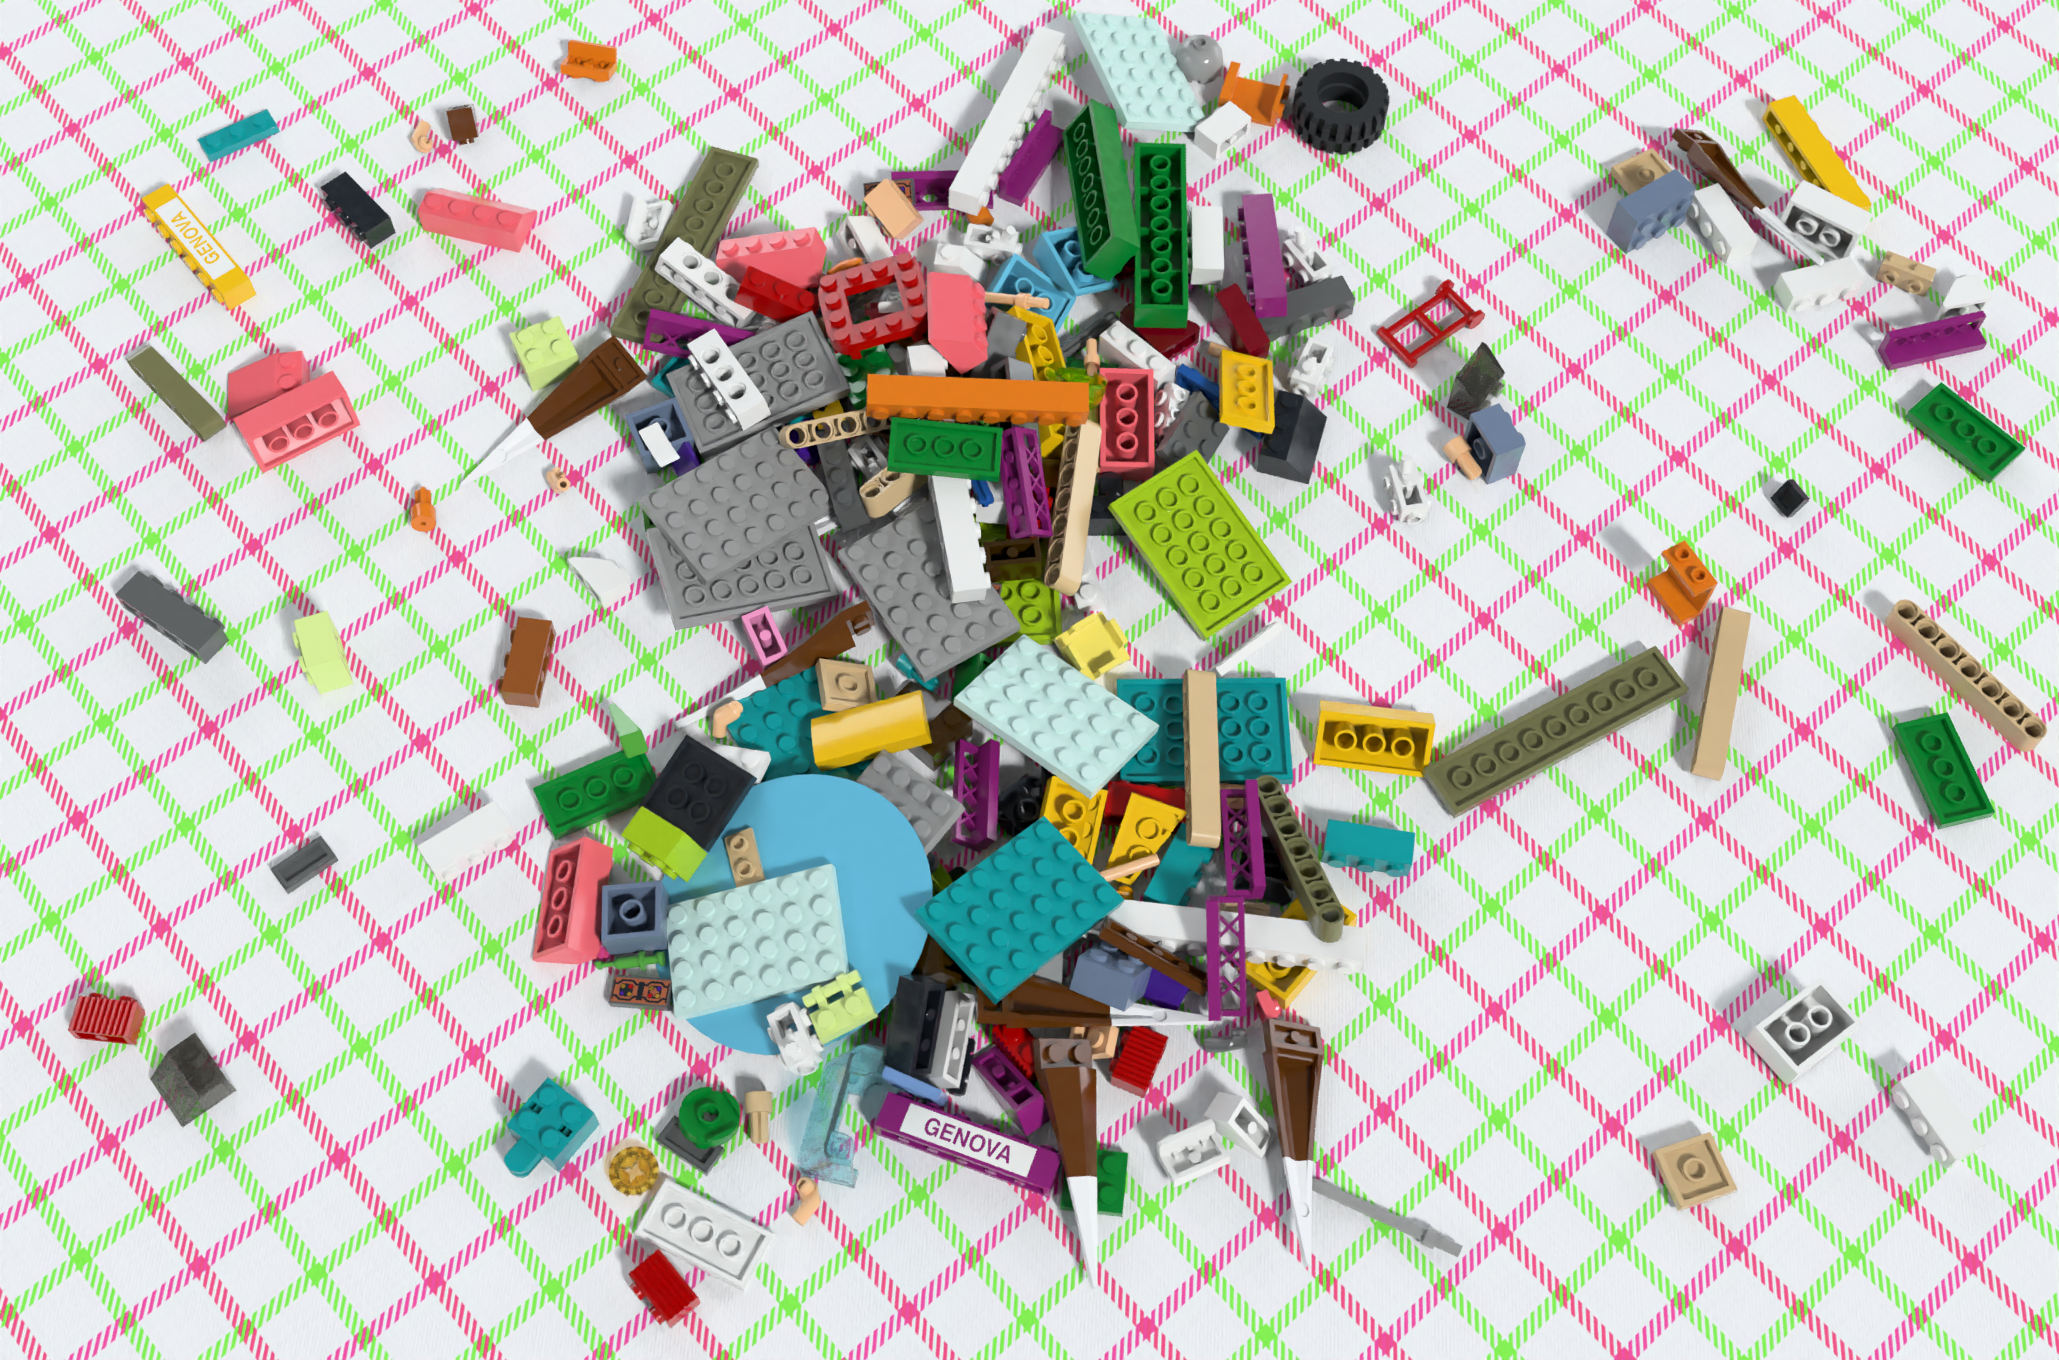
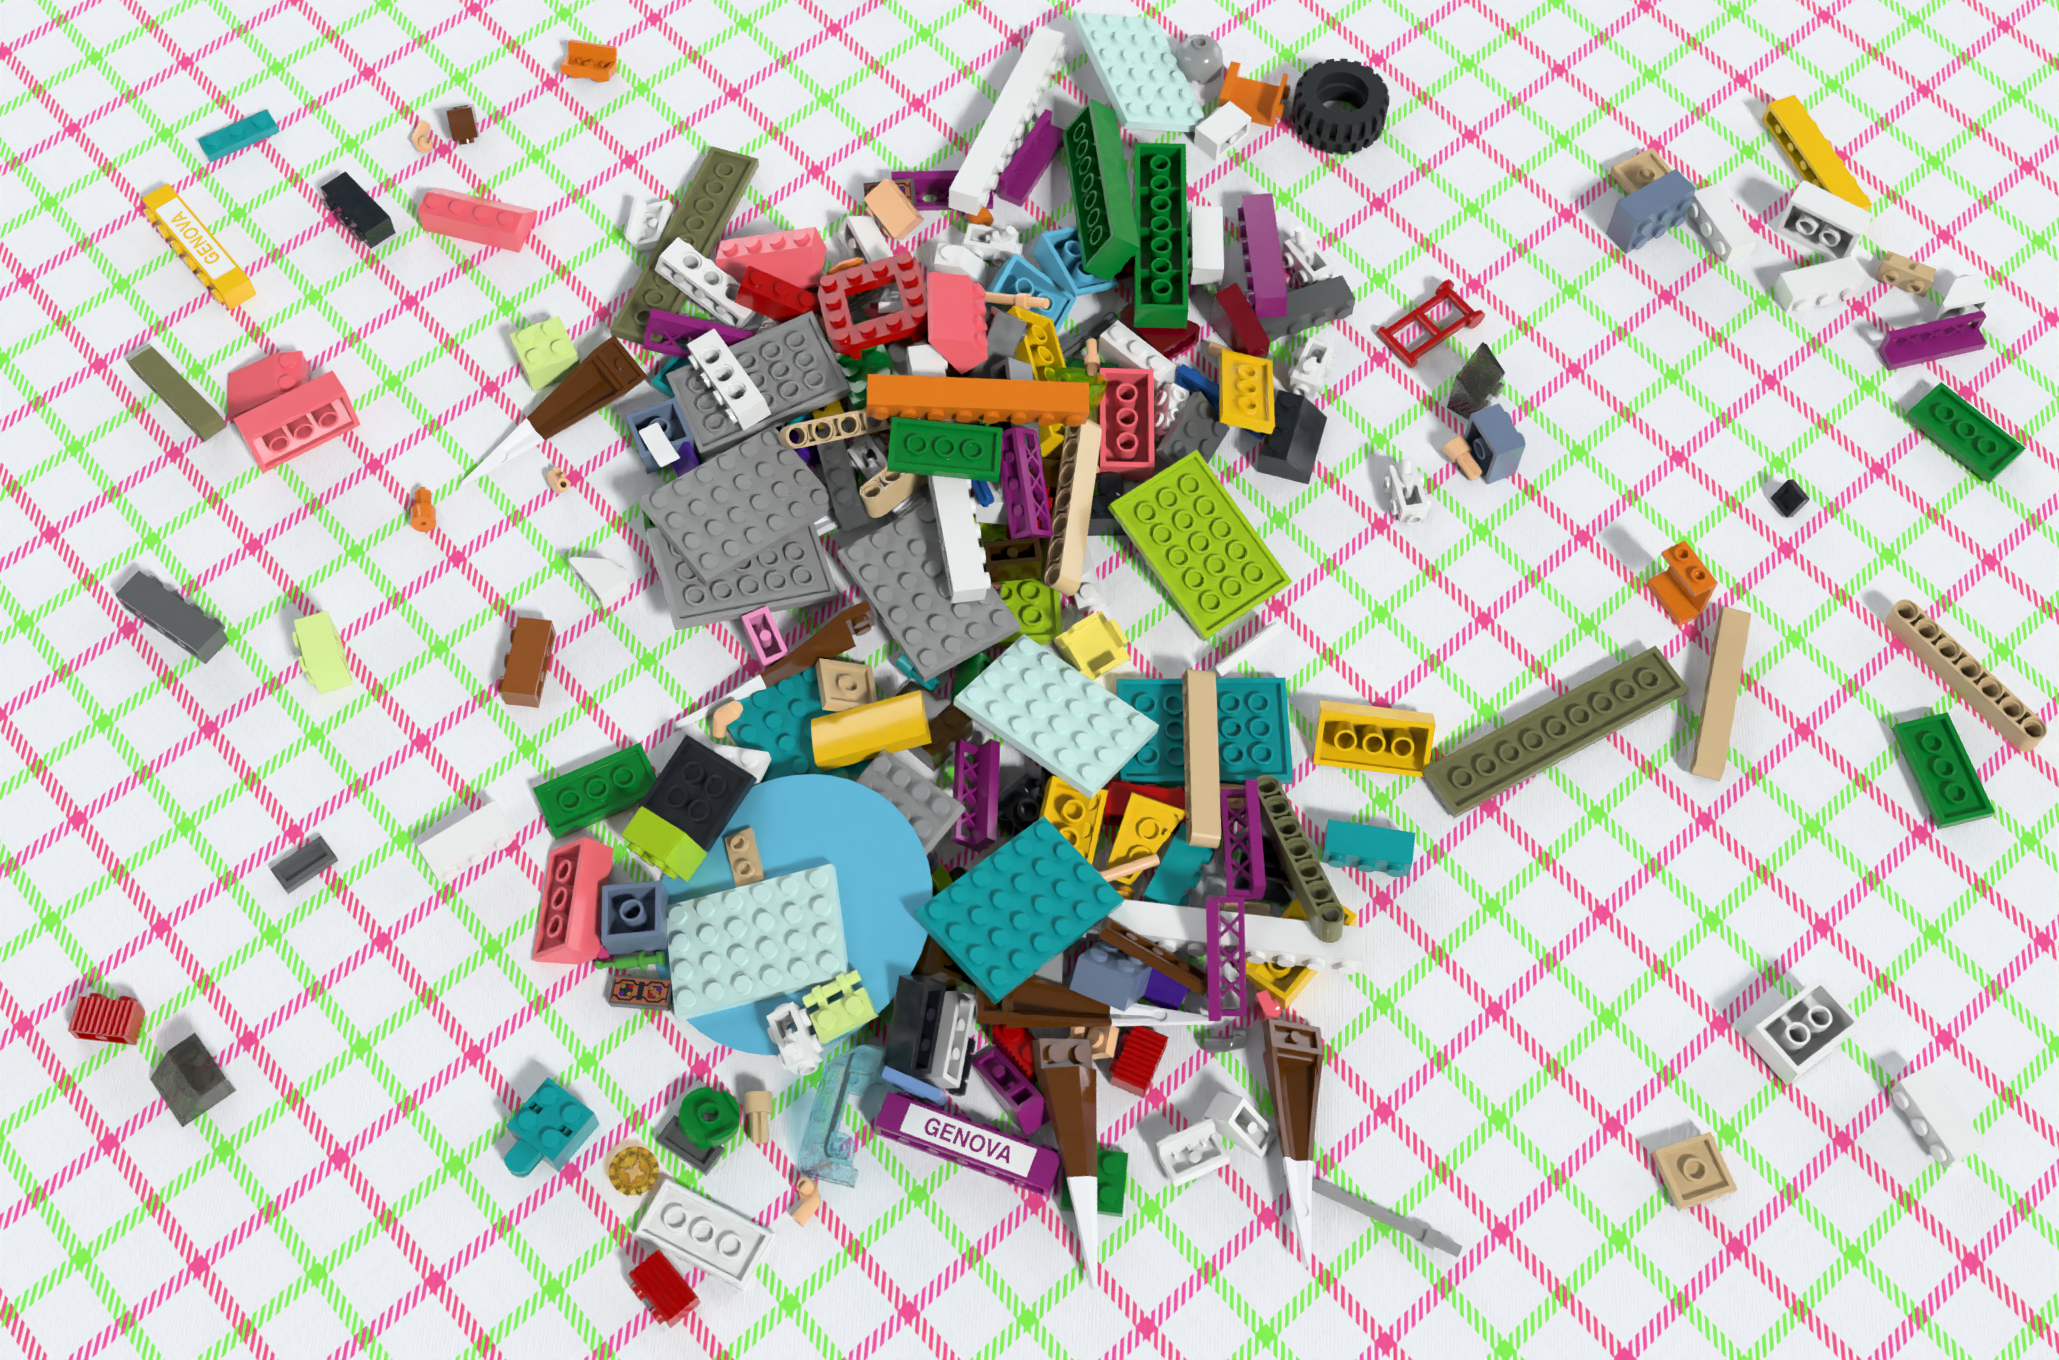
bright green slope [608,703,648,759] -> none
reddish brown plate [1671,128,1825,267] -> none

